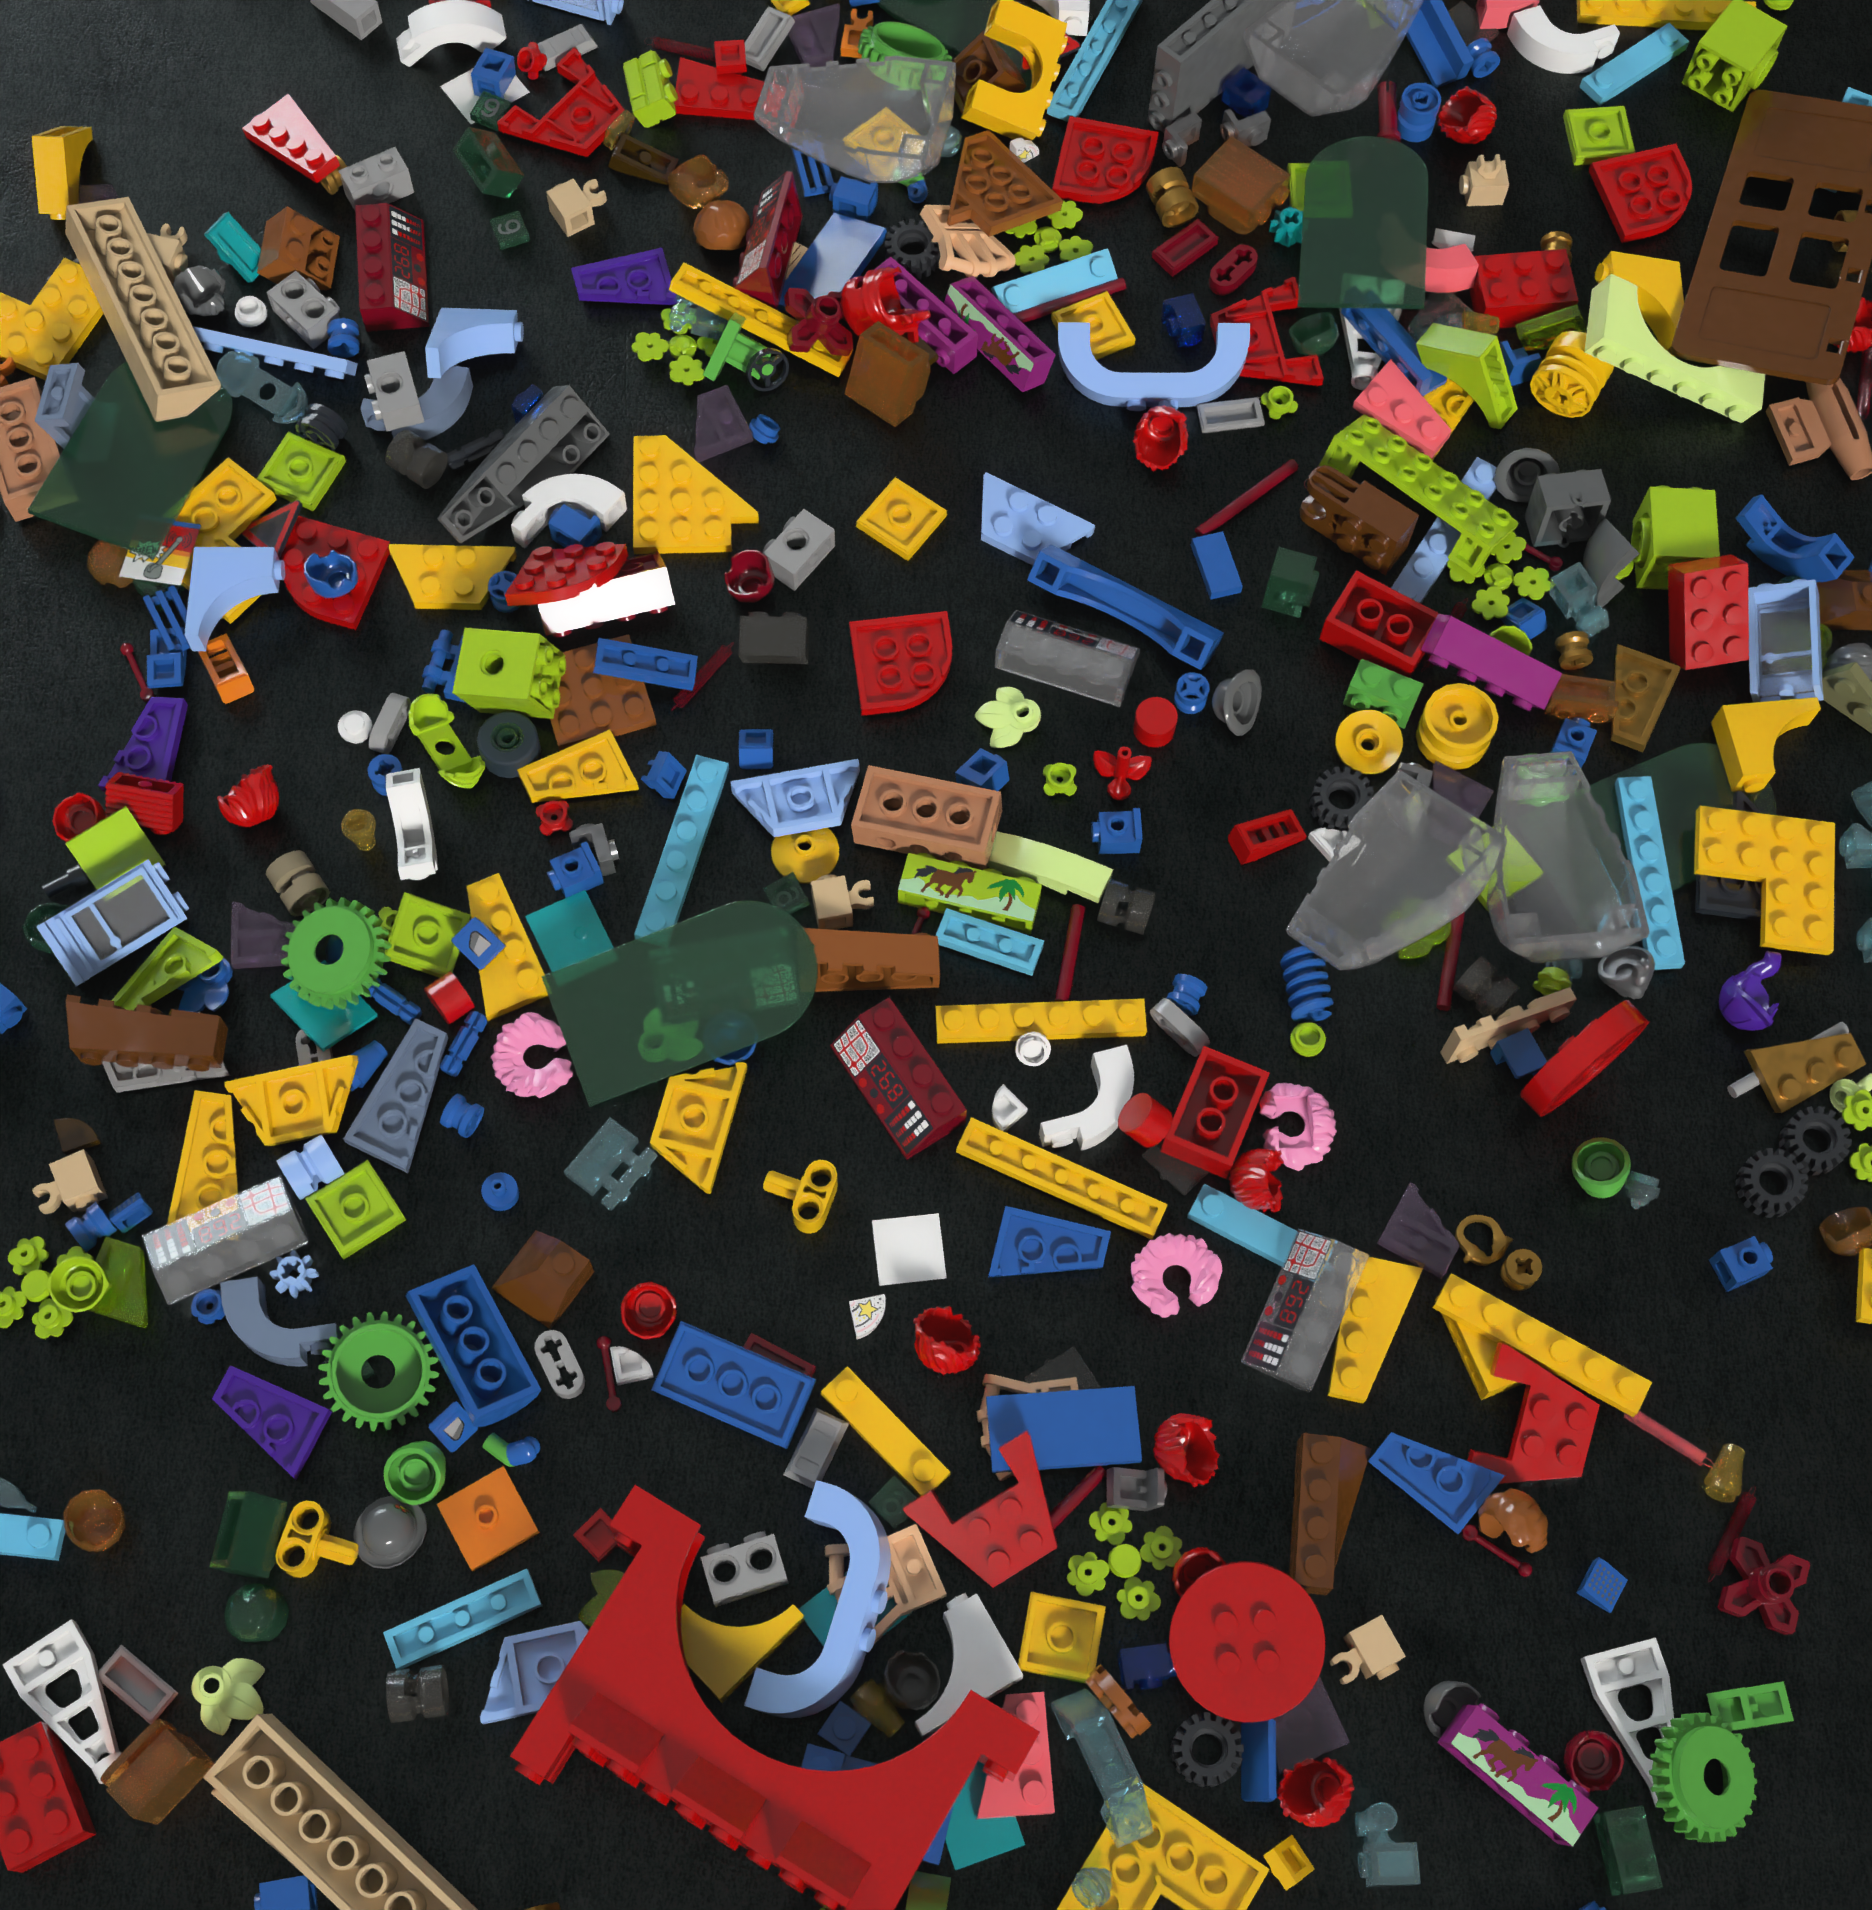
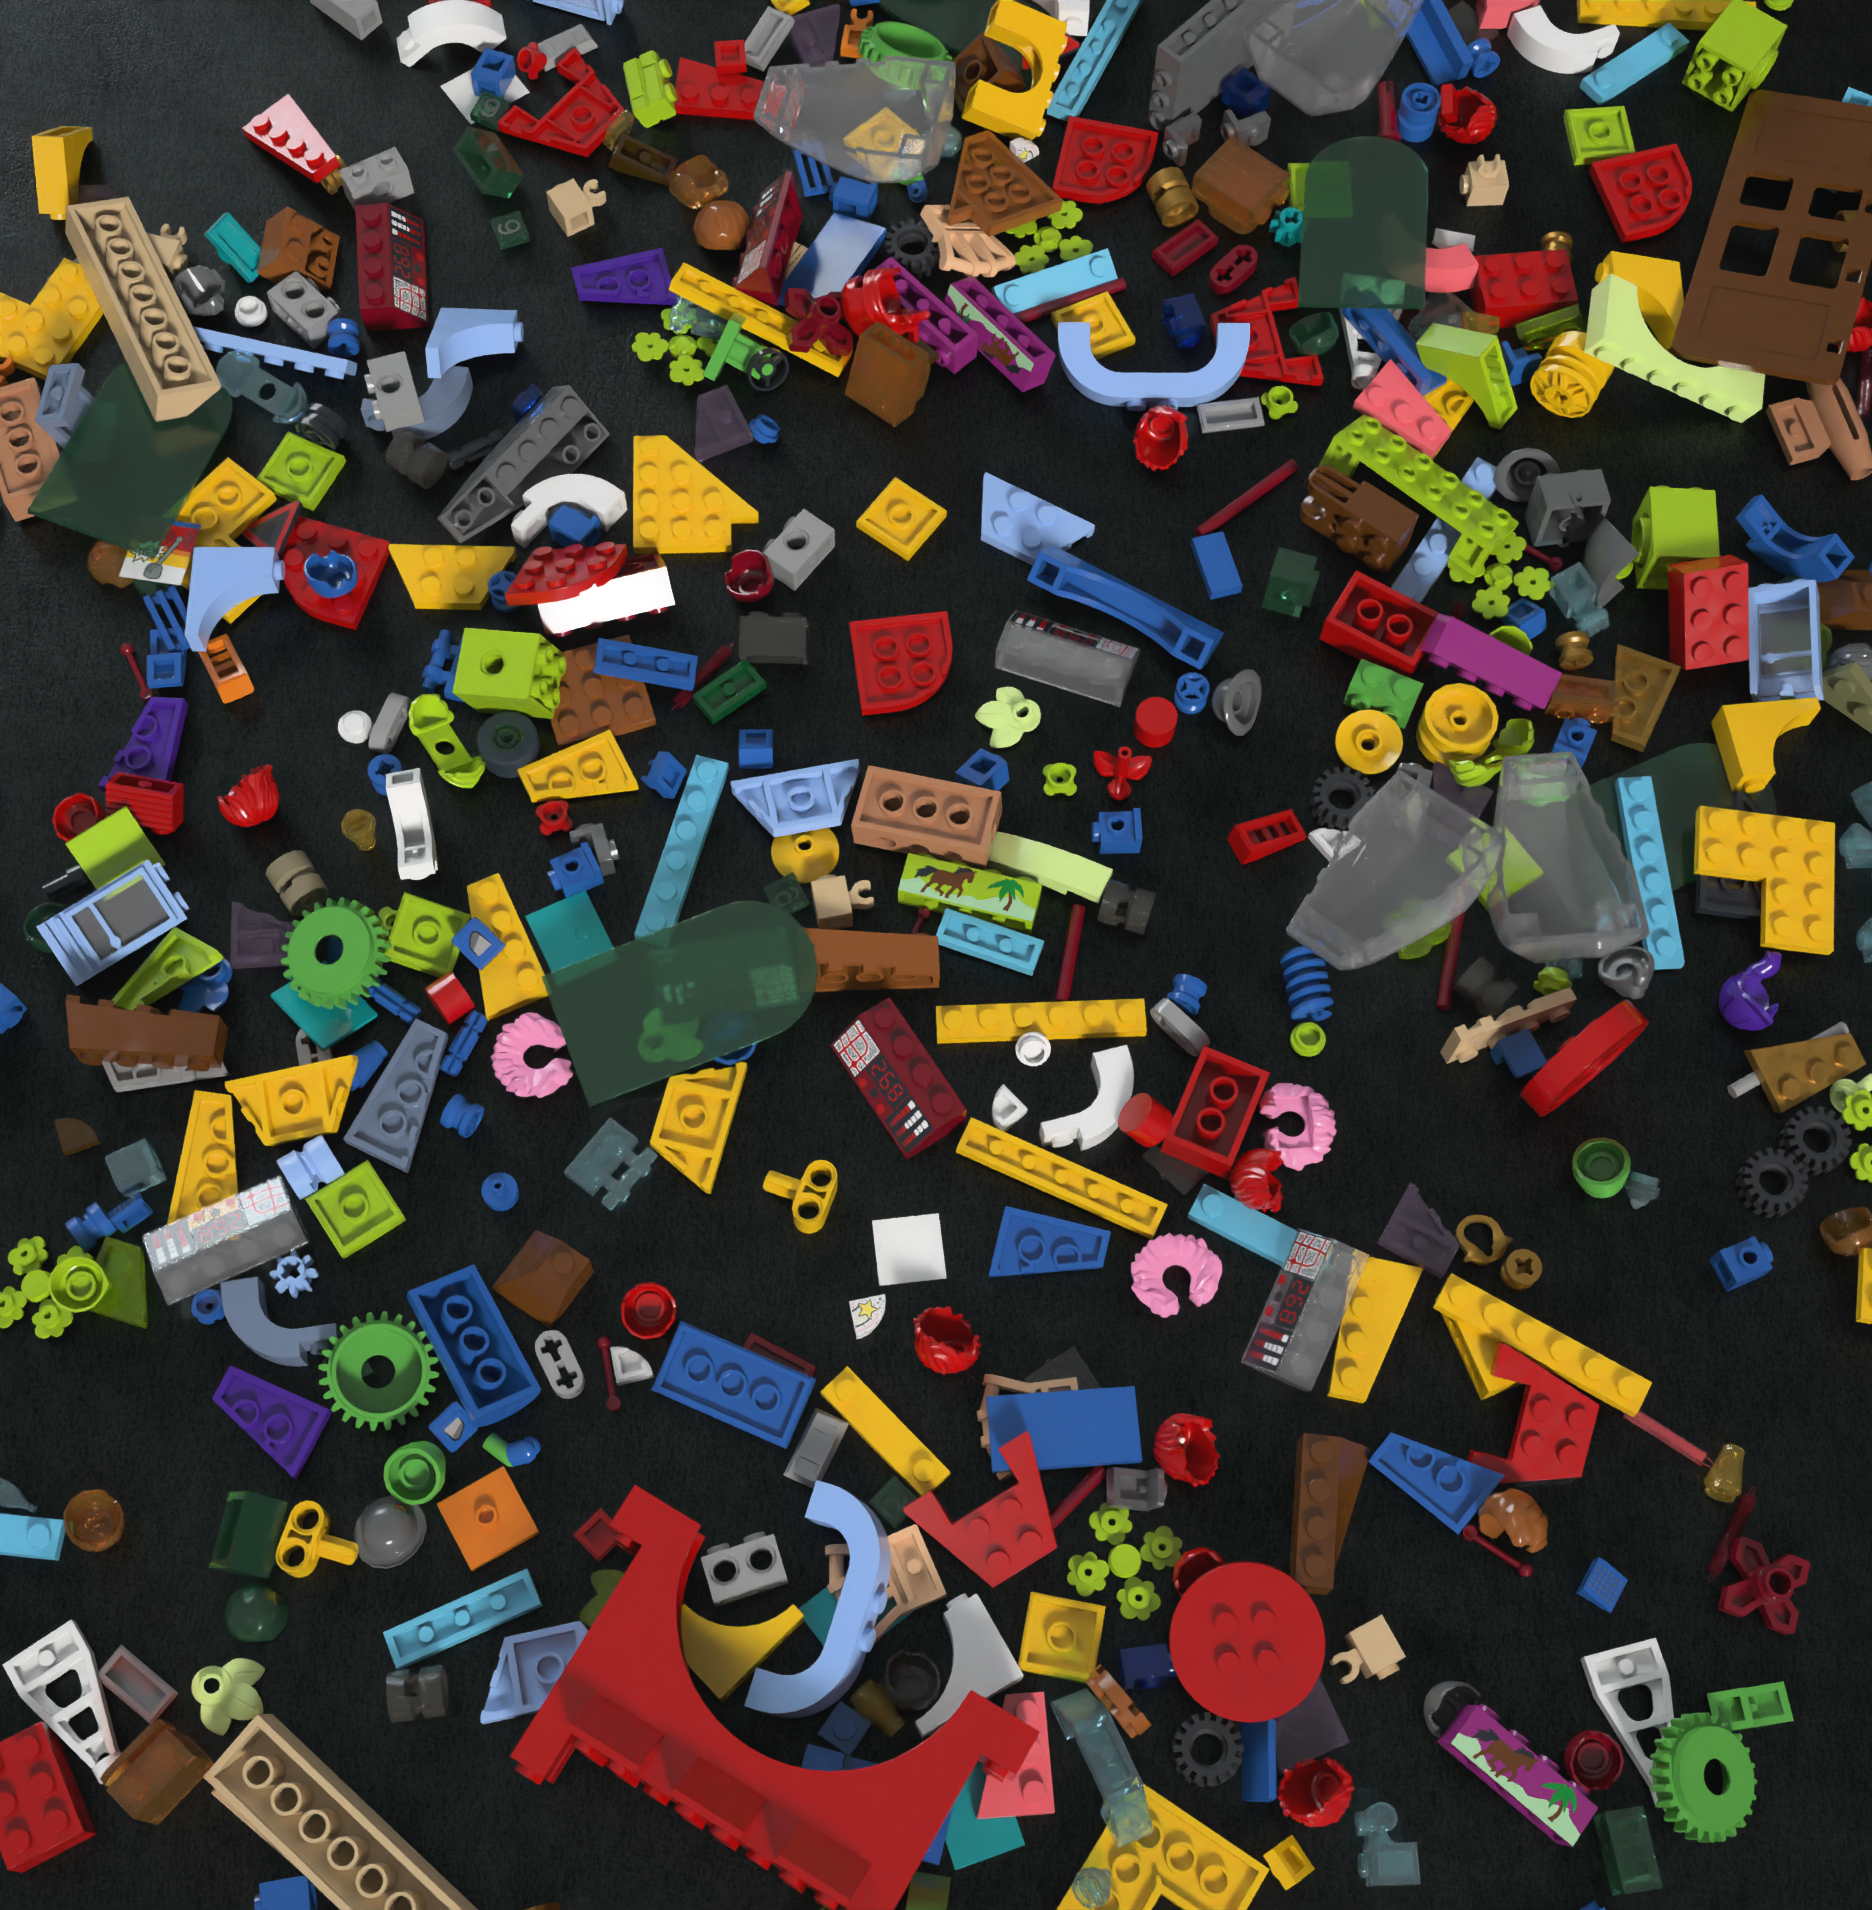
tan brick [32,1149,108,1214] -> none
dark red piece [644,36,716,62] -> none
none -> clear light blue panel [105,1138,167,1197]
none -> dark green plate [692,659,766,725]
none -> red tile [1441,83,1460,126]
none -> lime piece [1448,719,1535,787]

